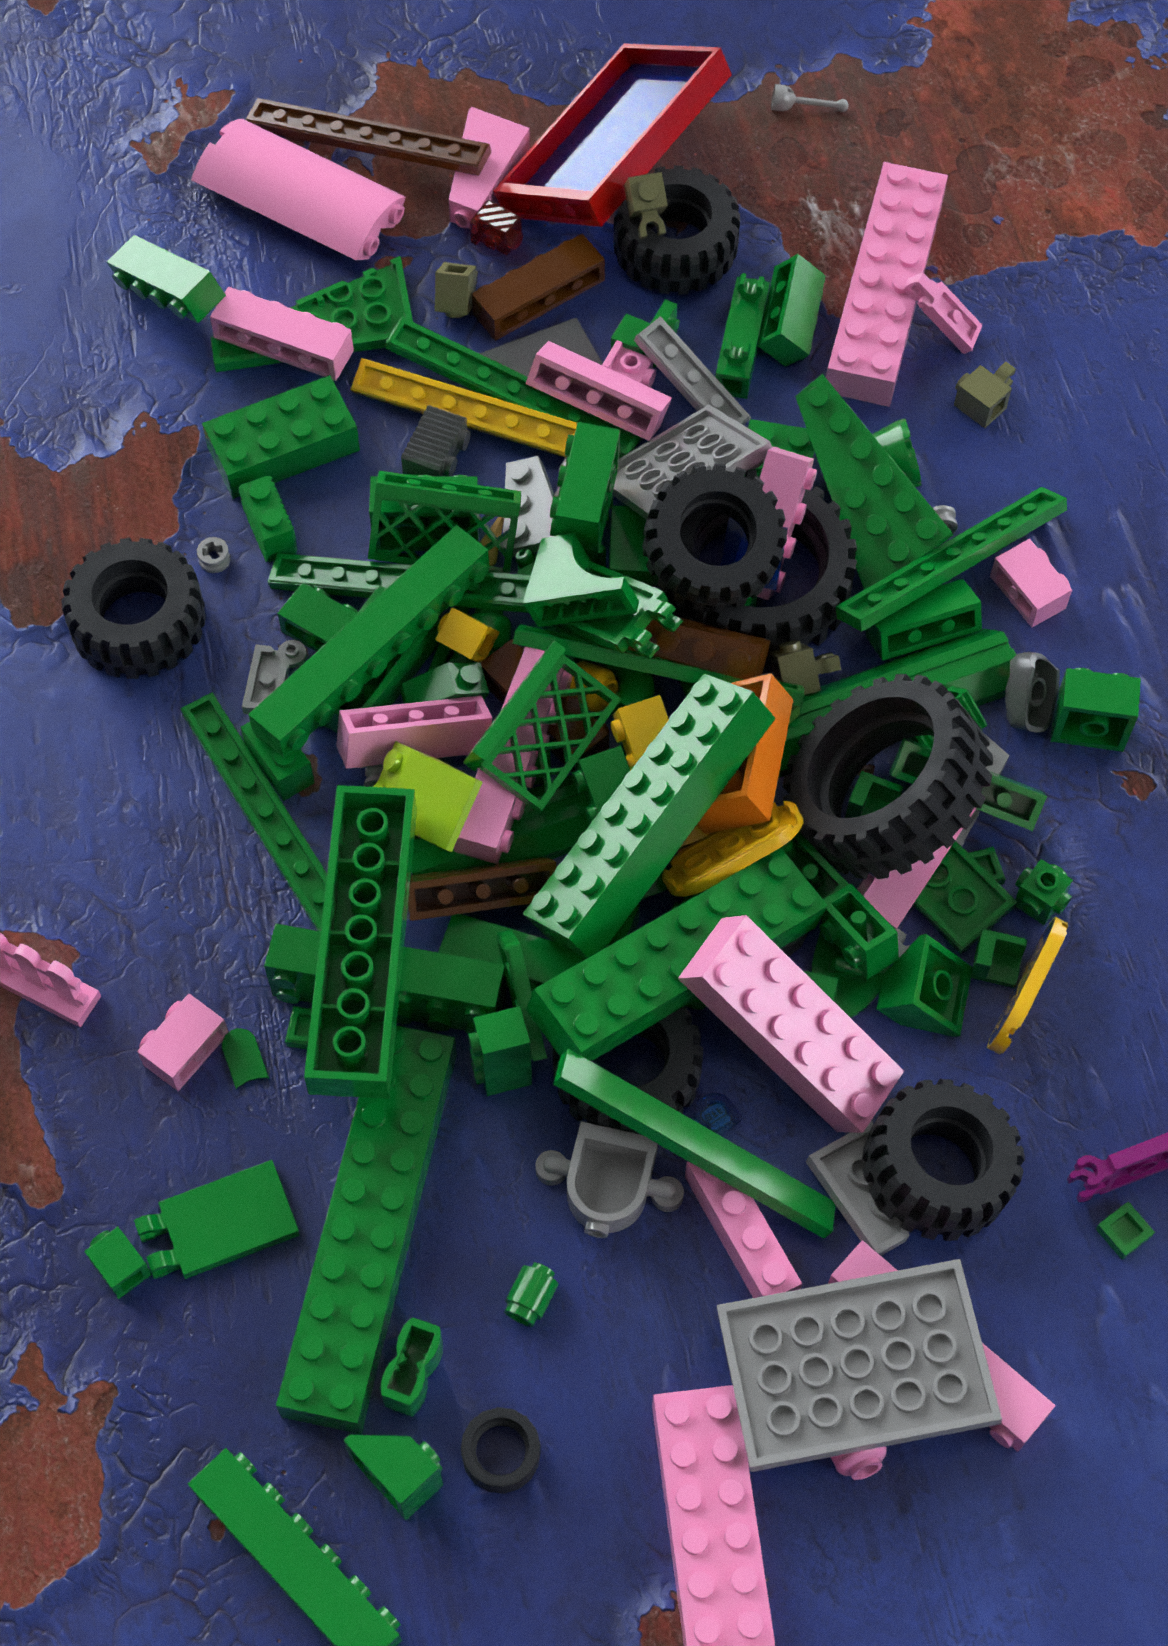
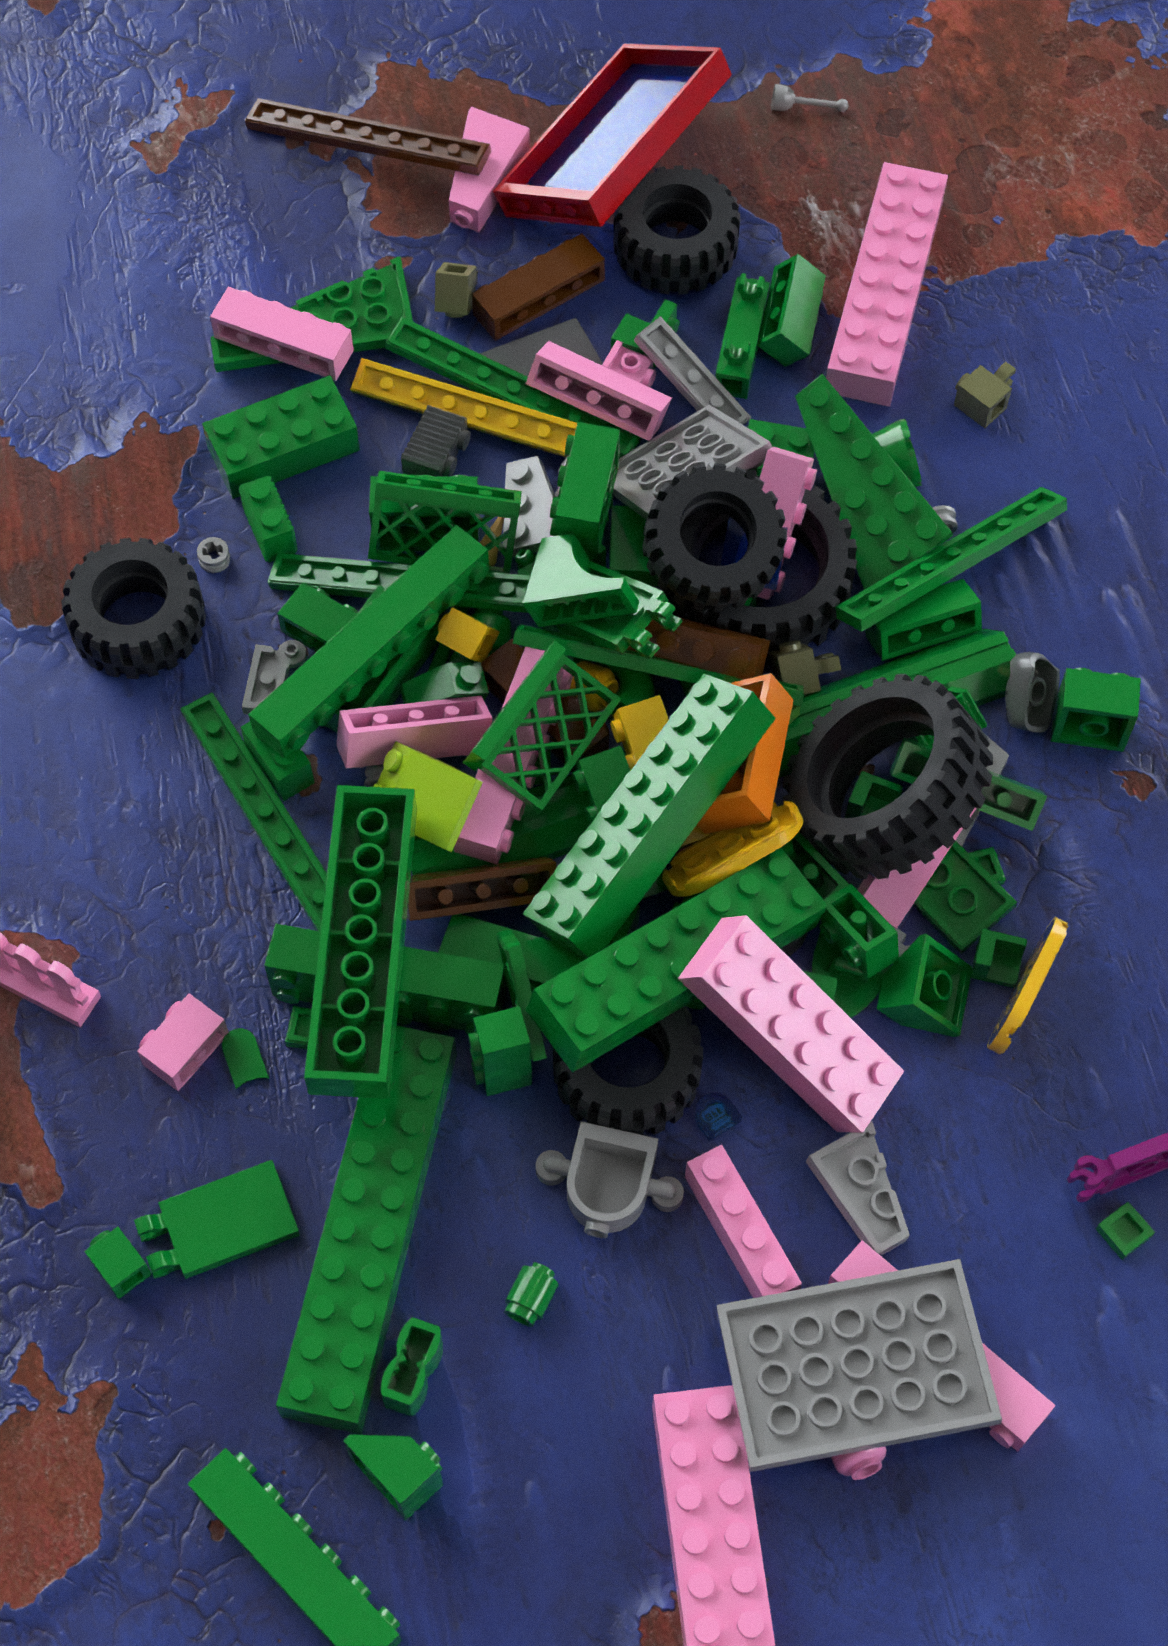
brick [107,235,226,323] -> none
bright pink cylinder [191,119,406,260] -> none
black tyre [461,1407,541,1494] -> none
clear red brick [470,200,523,255] -> none
green tile [554,1048,836,1239] -> none
olive brick [624,172,668,239] -> none
black tyre [862,1079,1025,1241] -> none
bright pink hinge [904,272,982,354] -> none
bright pink brick [990,539,1072,627] -> none
green brick [1015,859,1073,926] -> none

